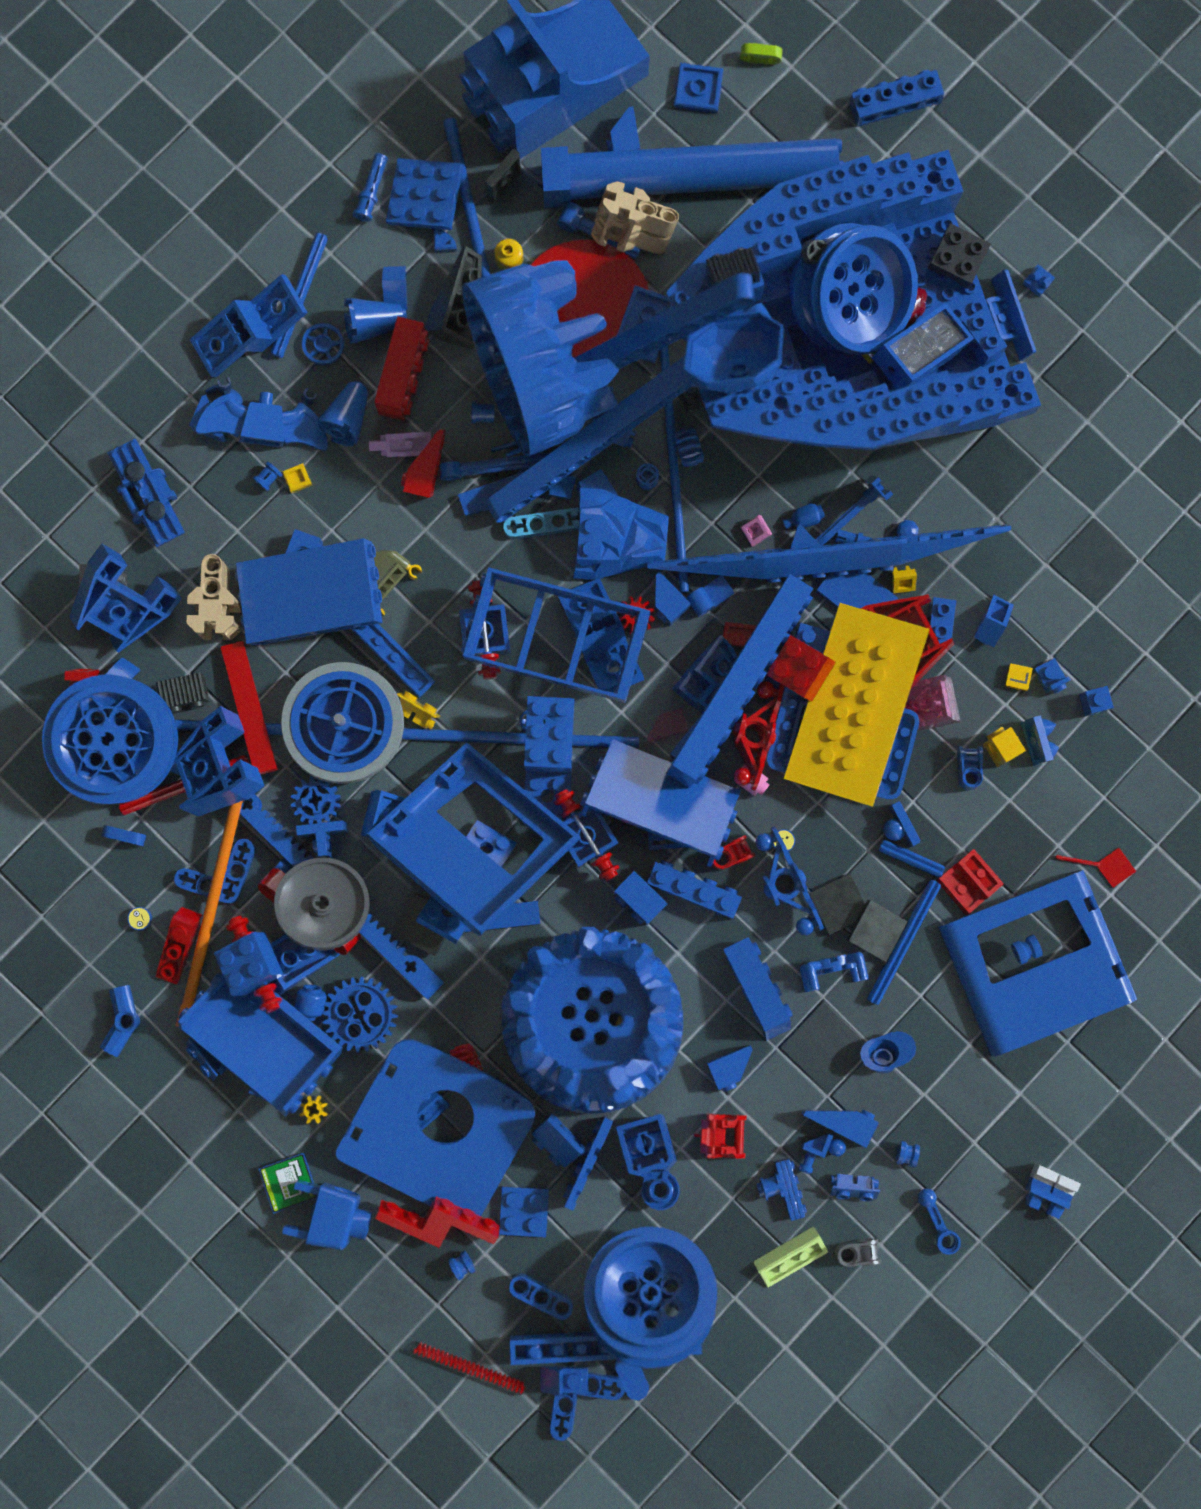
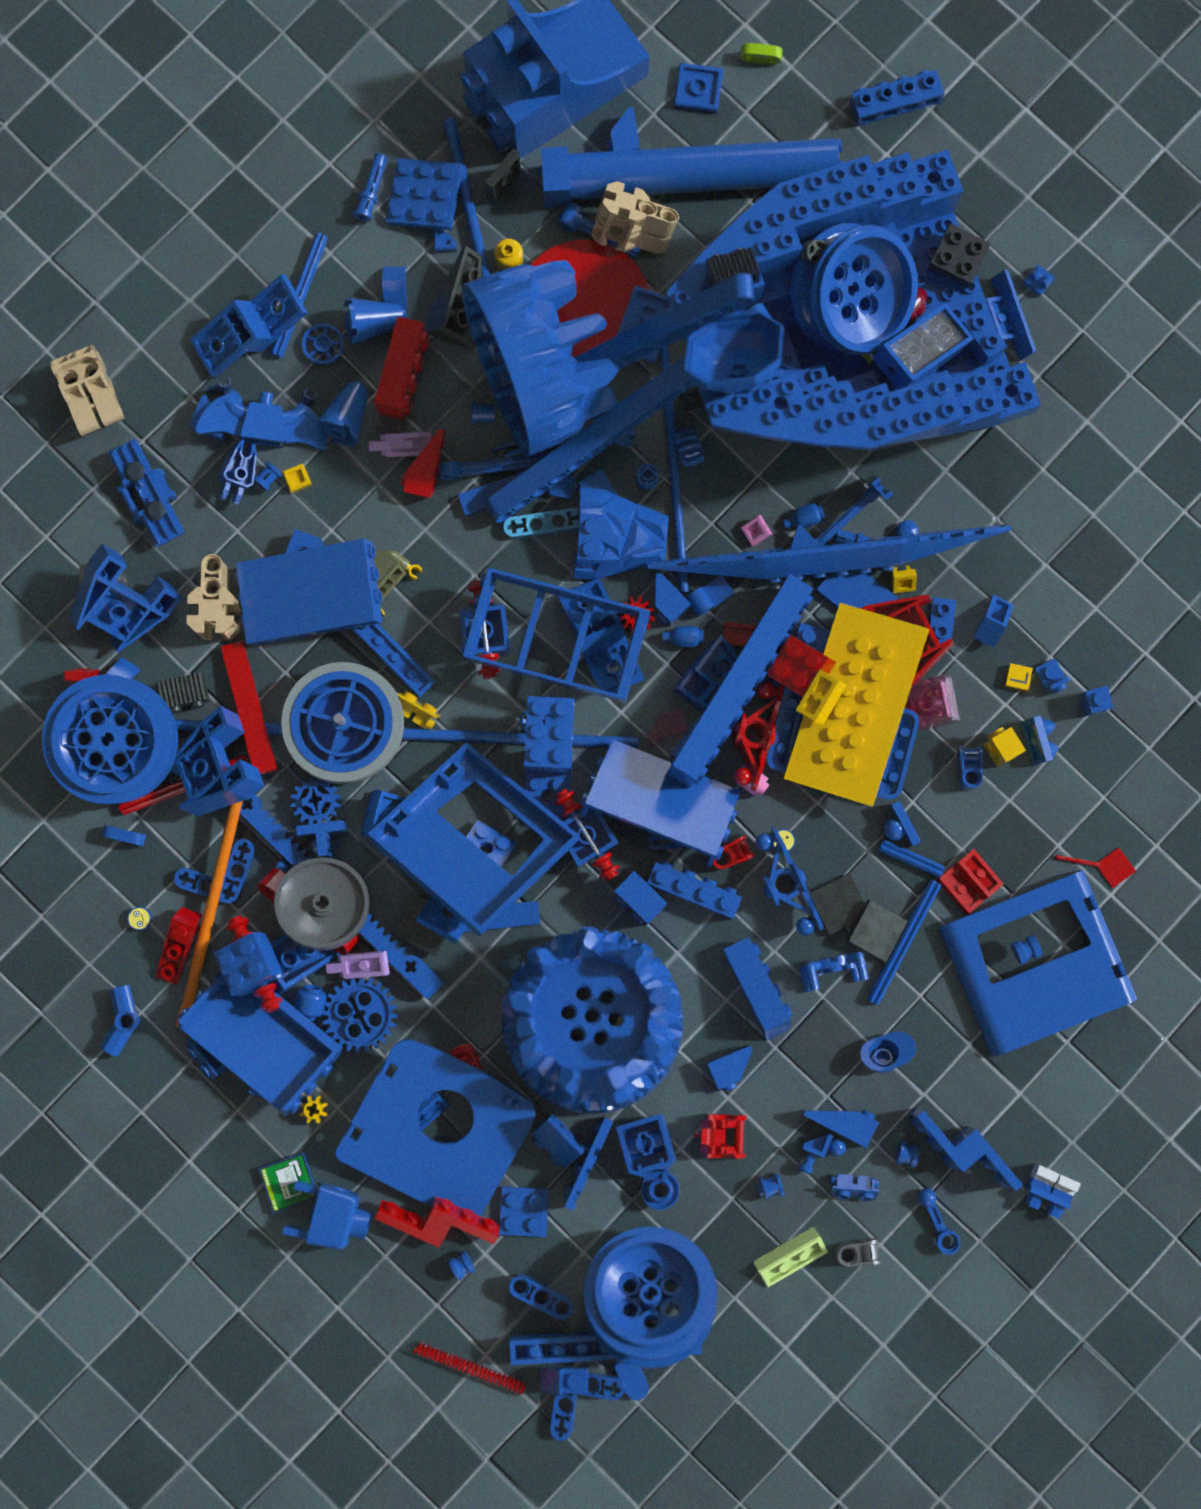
blue piece [774,1158,807,1221] -> none
none -> tan connector [50,345,125,436]
none -> blue hinge [217,439,257,505]
none -> lavender hinge [326,951,390,979]
none -> blue plant [662,626,704,647]
none -> yellow hinge [796,670,847,725]
none -> blue bracket [910,1108,1023,1191]

